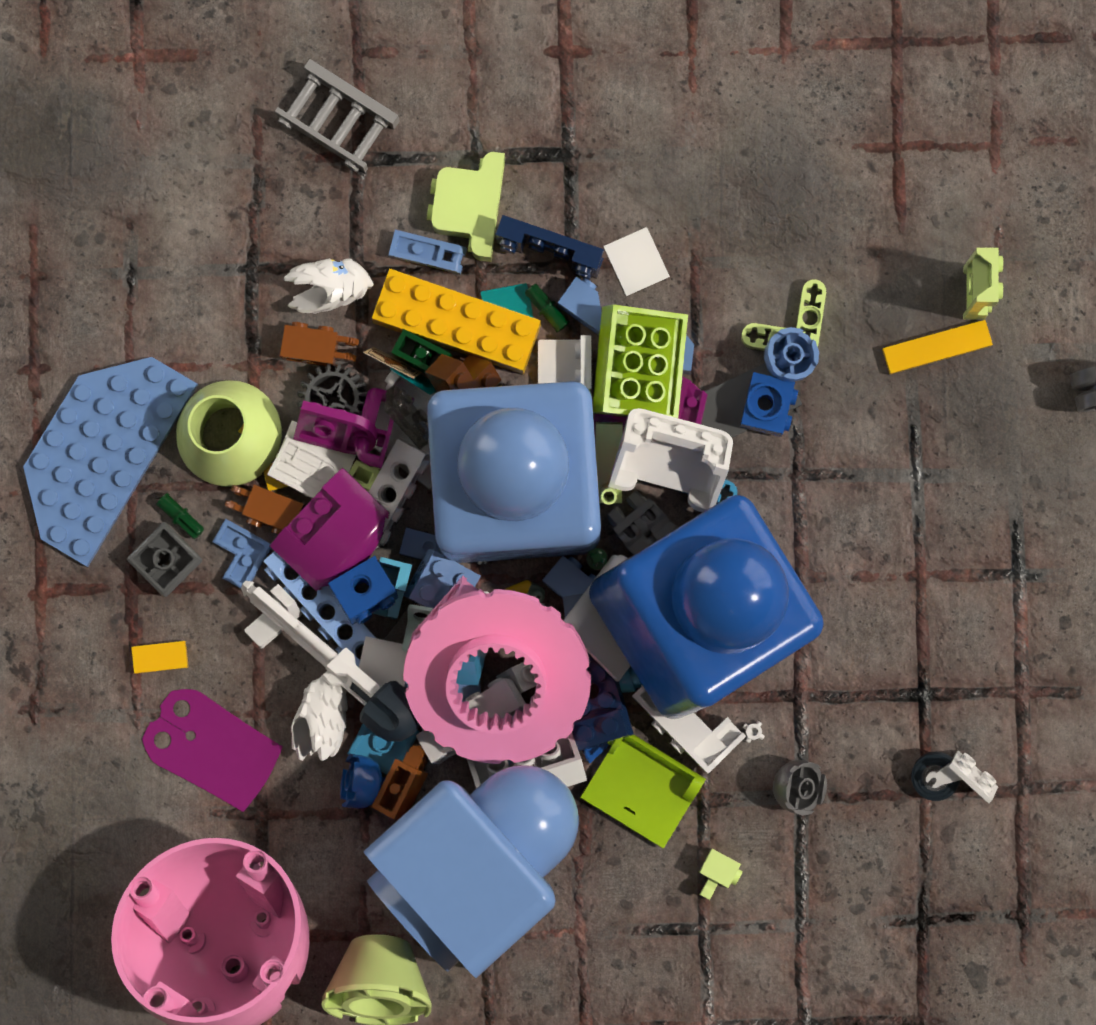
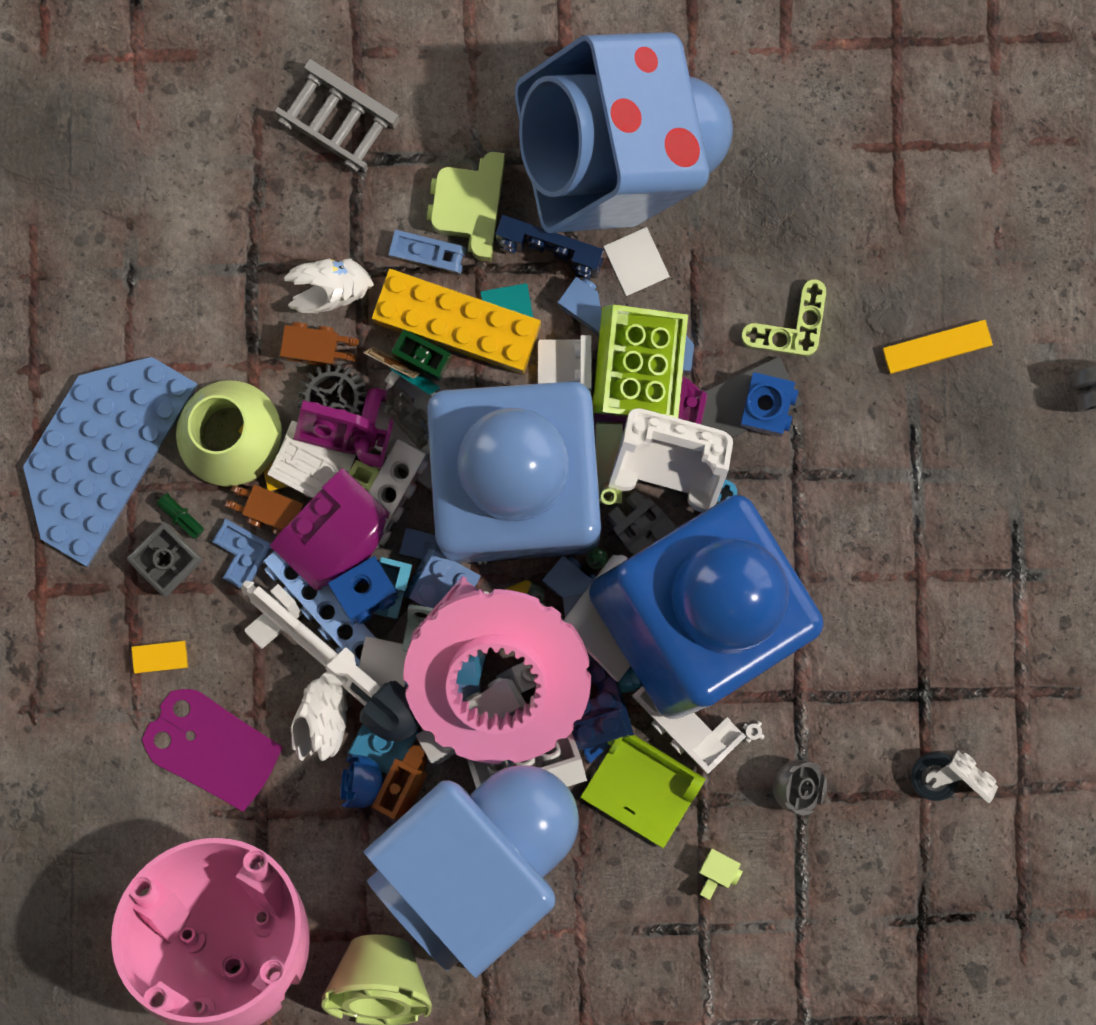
reddish brown brick [425,354,501,392] -> none
dark green axle [525,284,570,333] -> none
medium blue cylinder [764,327,819,382] -> none
yellowish green piece [963,248,1003,320] -> none
none -> medium blue piece [515,32,733,233]

